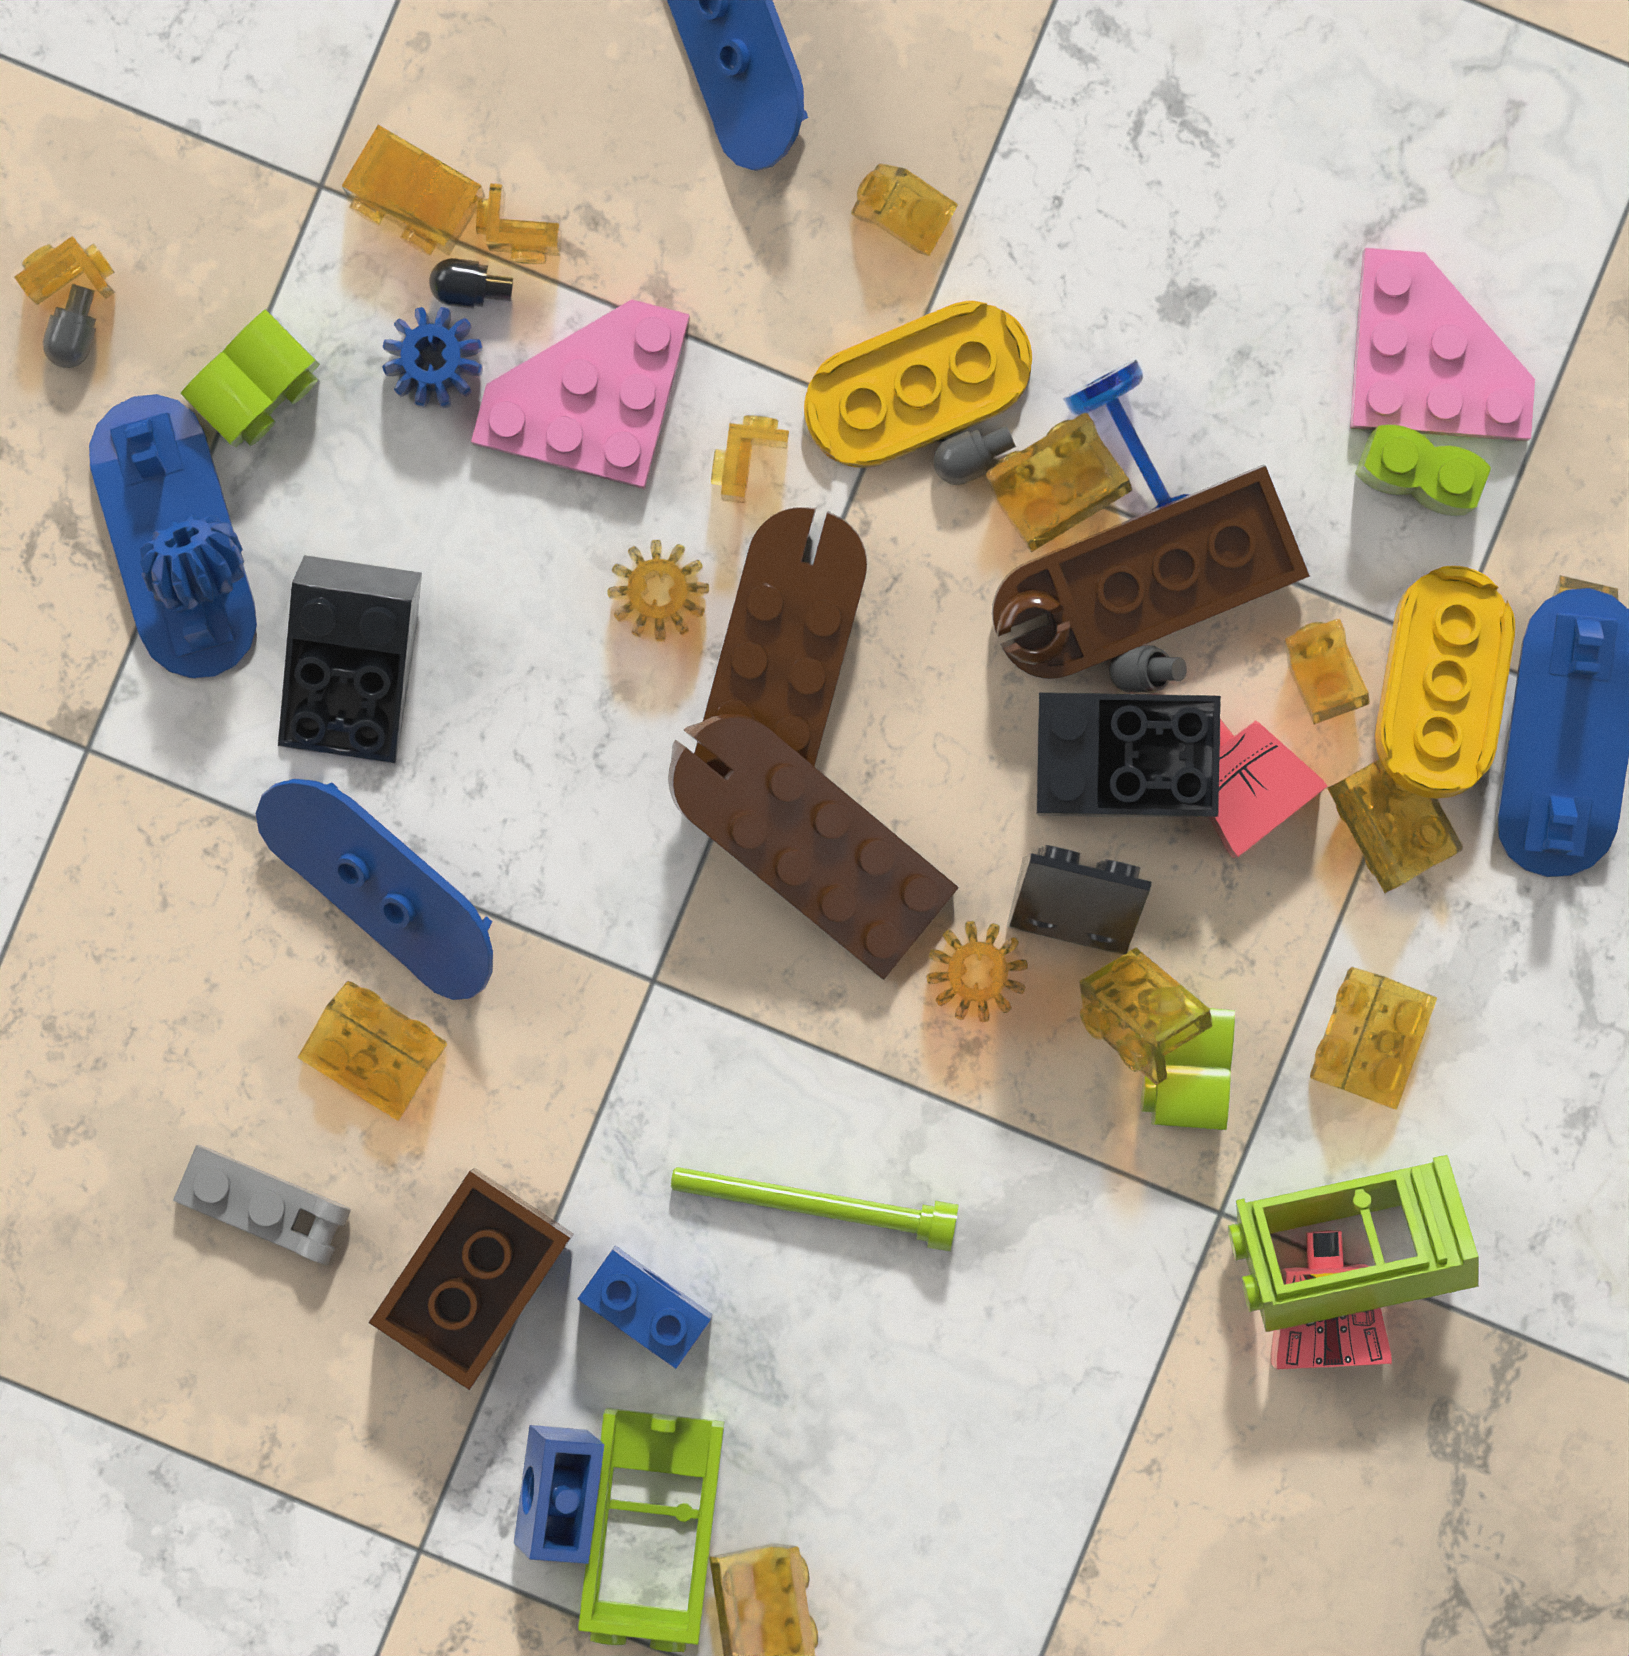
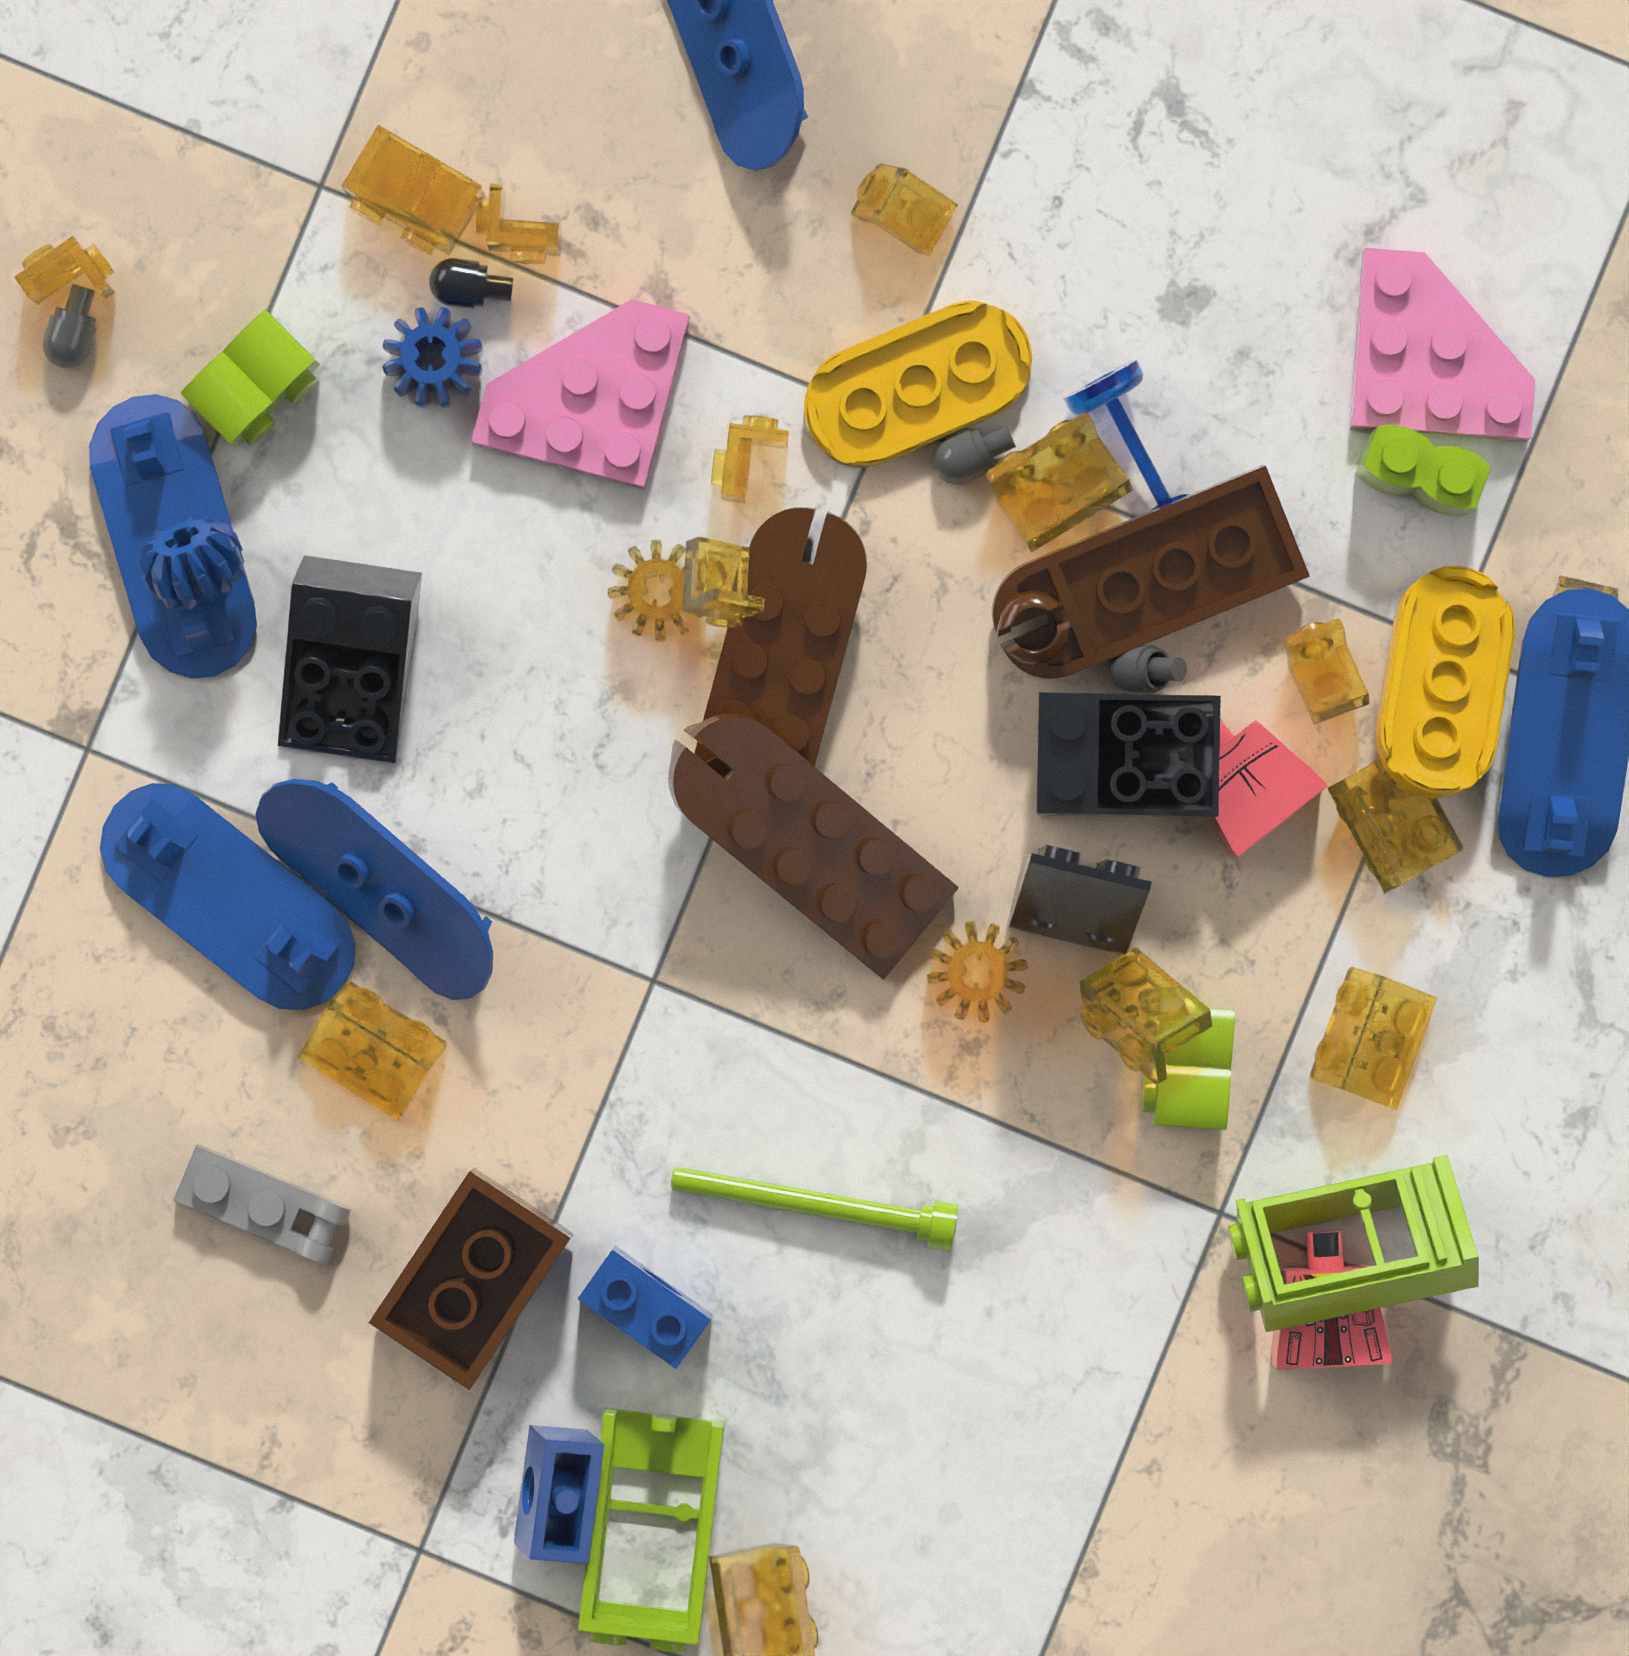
none -> blue piece [100,783,356,1010]
none -> clear yellow bracket [682,536,765,627]

